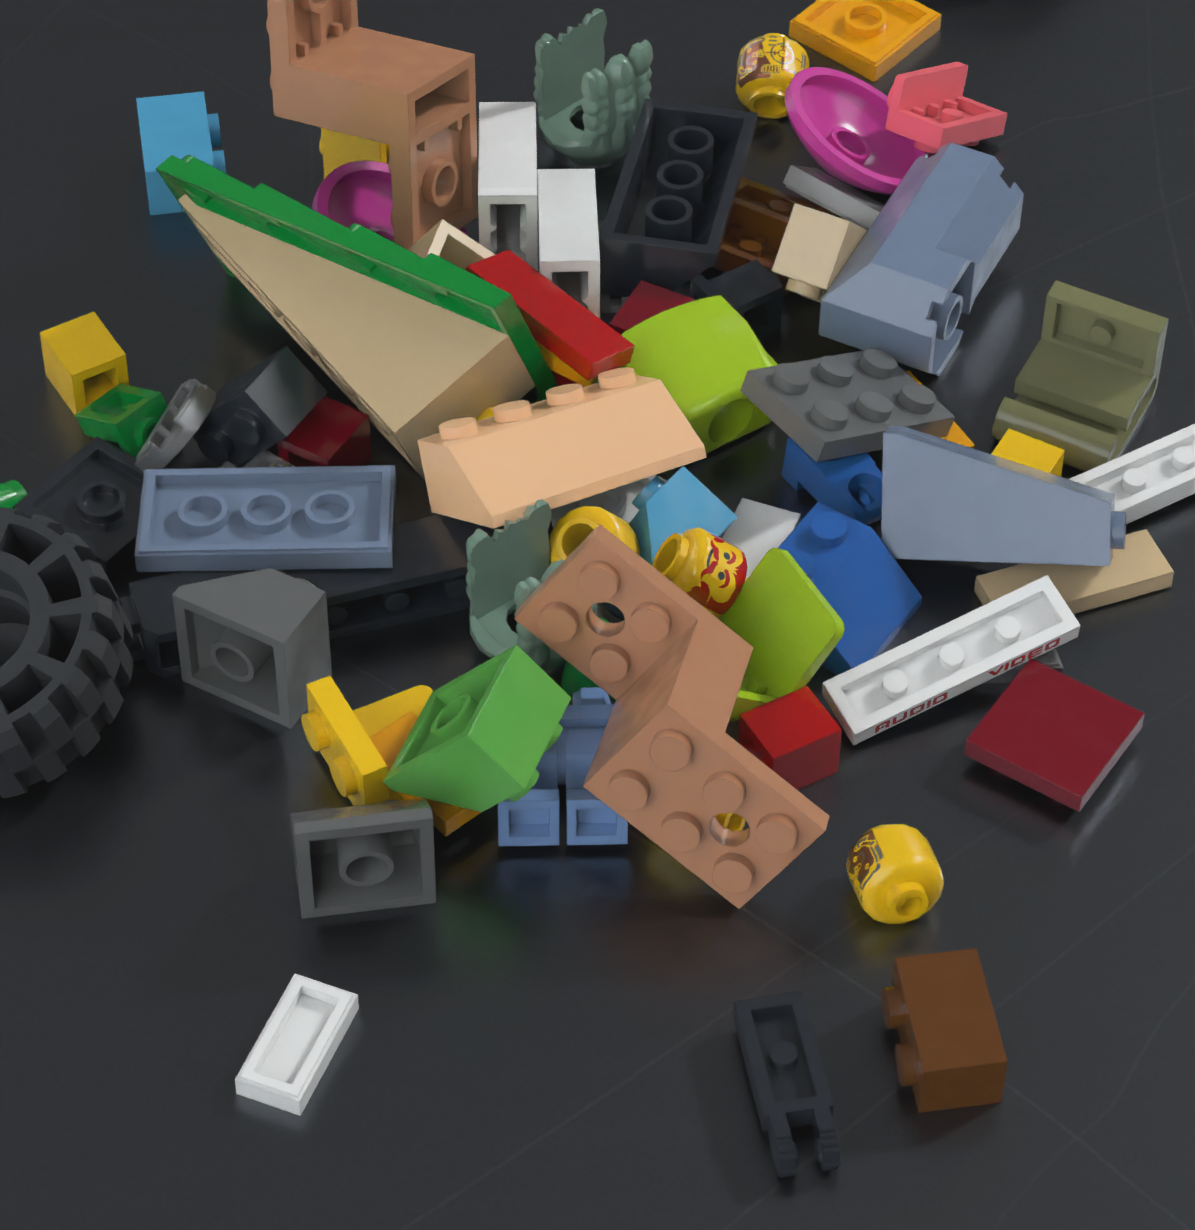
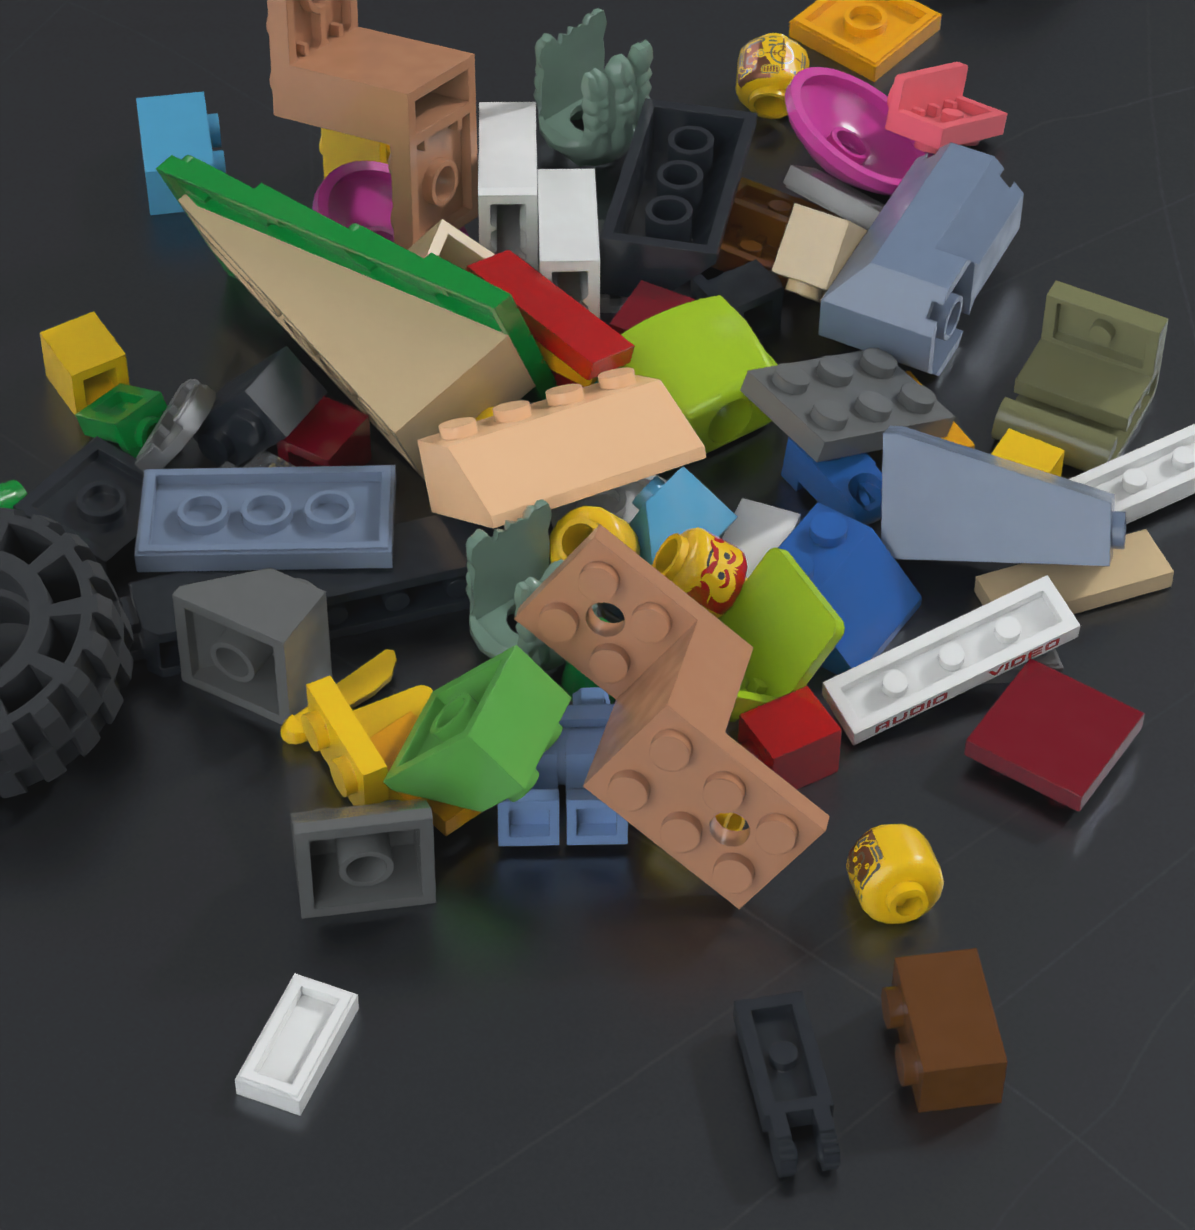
none -> yellow piece [281,649,397,745]

